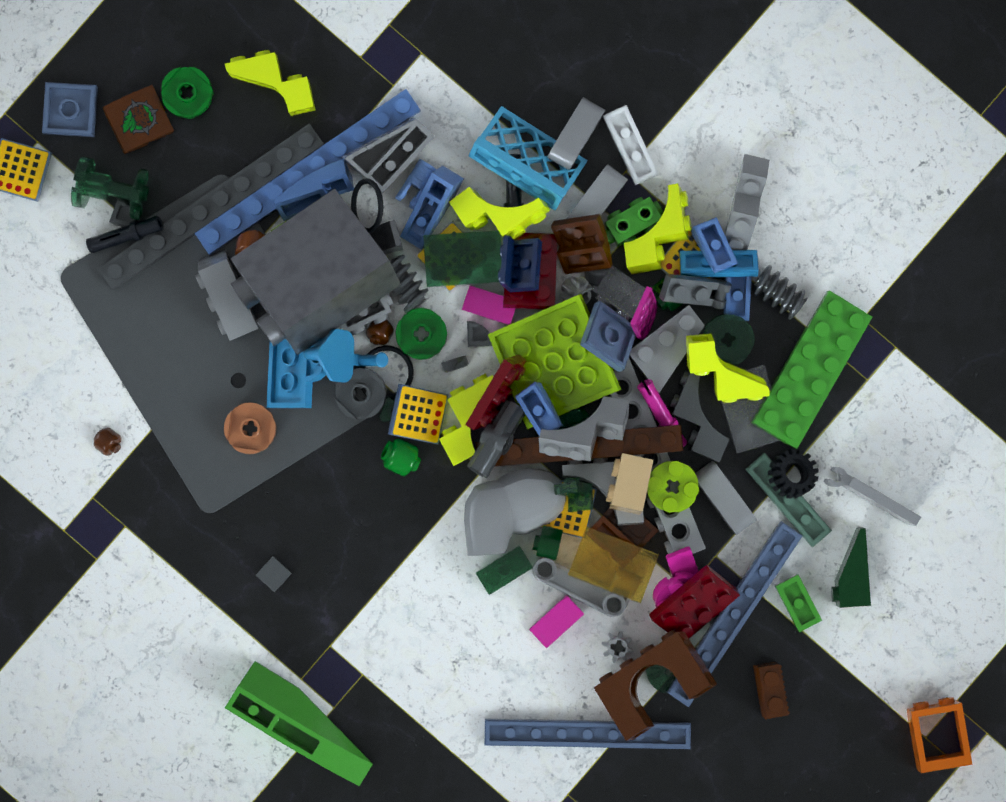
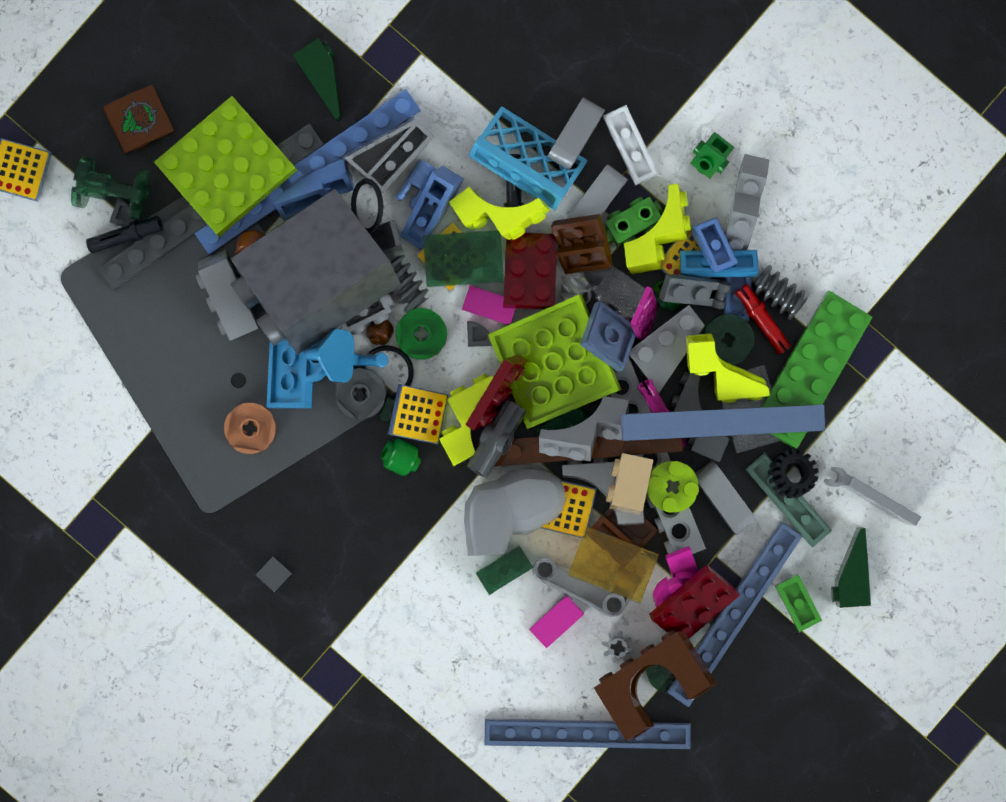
sand blue tile [42,82,98,137] -> none
reddish brown piece [93,428,121,456] -> none
green plate [161,67,214,119] -> none
neon yellow arch [225,50,316,116] -> none
bright green wedge [225,661,373,786] -> none
dark grey tile [441,356,469,373] -> none
dark blue bracket [498,235,542,293] -> none
medium blue slope [515,382,563,435] -> none
dark green plate [532,526,563,560] -> none
clear green bracket [554,478,593,512] -> none
reddish brown brick [753,661,790,719] -> none
orange window [906,697,973,773] -> none
none -> lime plate [154,96,298,237]
none -> dark green slope [293,38,342,123]
none -> sand blue tile [621,405,825,441]
none -> green brick [690,132,735,179]
none -> red pin [734,283,792,354]

